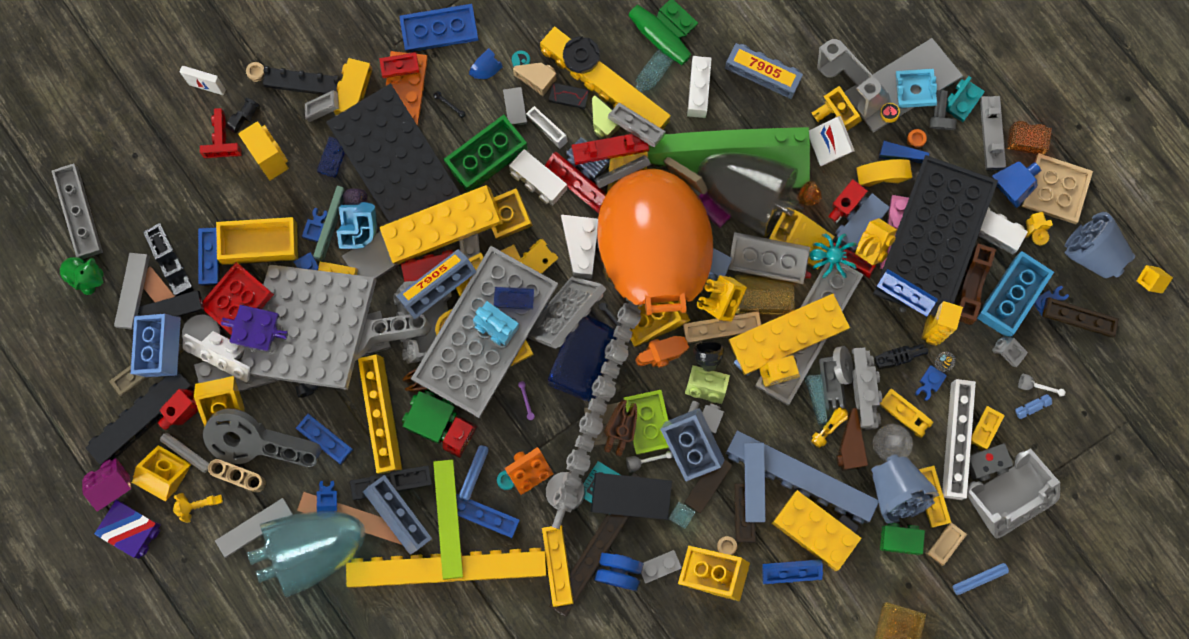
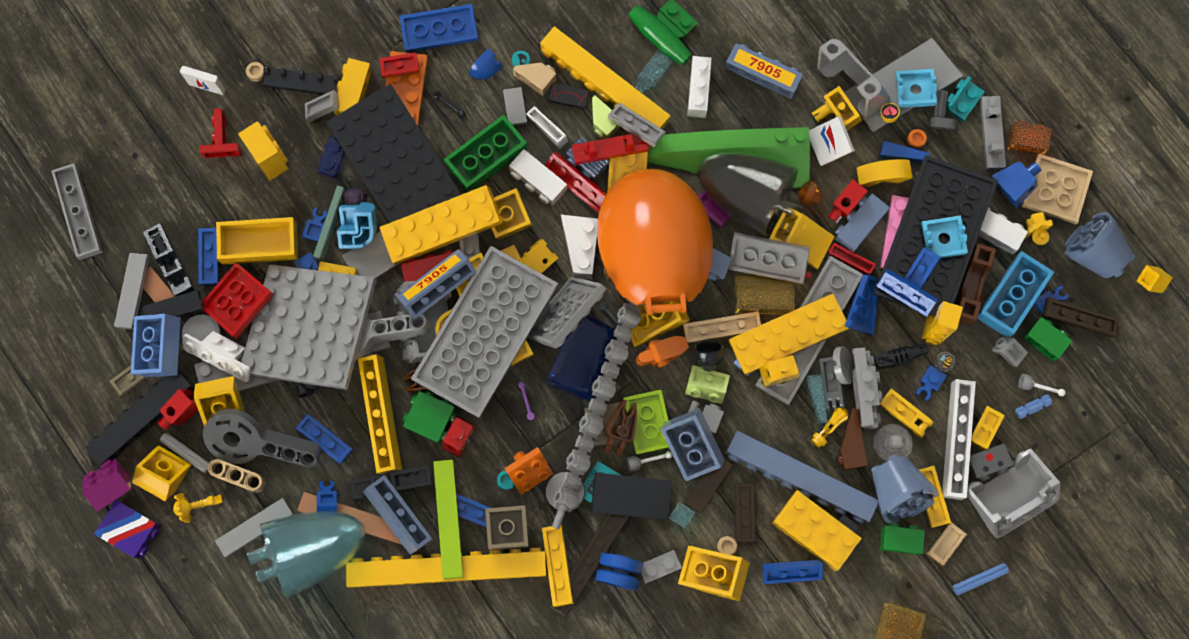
green animal [59,257,104,295] -> none
dark purple plate [221,305,288,352] -> none
black connector [226,98,261,133] -> none
medium blue axle [459,445,488,500] -> none
medium azure brick [473,301,519,346] -> none
clear blue plate [494,287,534,310] -> none
black tile [563,36,600,74] -> none
dark grey tile [594,155,651,188] -> none
dark tan tile [664,157,708,195] -> none
yellow brick [697,275,747,322] -> none
sand blue tile [744,442,765,522] -> none
teal animal [809,233,857,278] -> none
yellow brick [855,218,897,265] -> none
none -> dark tan brick [485,505,529,550]
none -> blue wing [845,275,879,335]
none -> blue plate [904,247,942,289]
none -> medium azure piece [921,215,968,258]
none -> green brick [1023,317,1073,362]

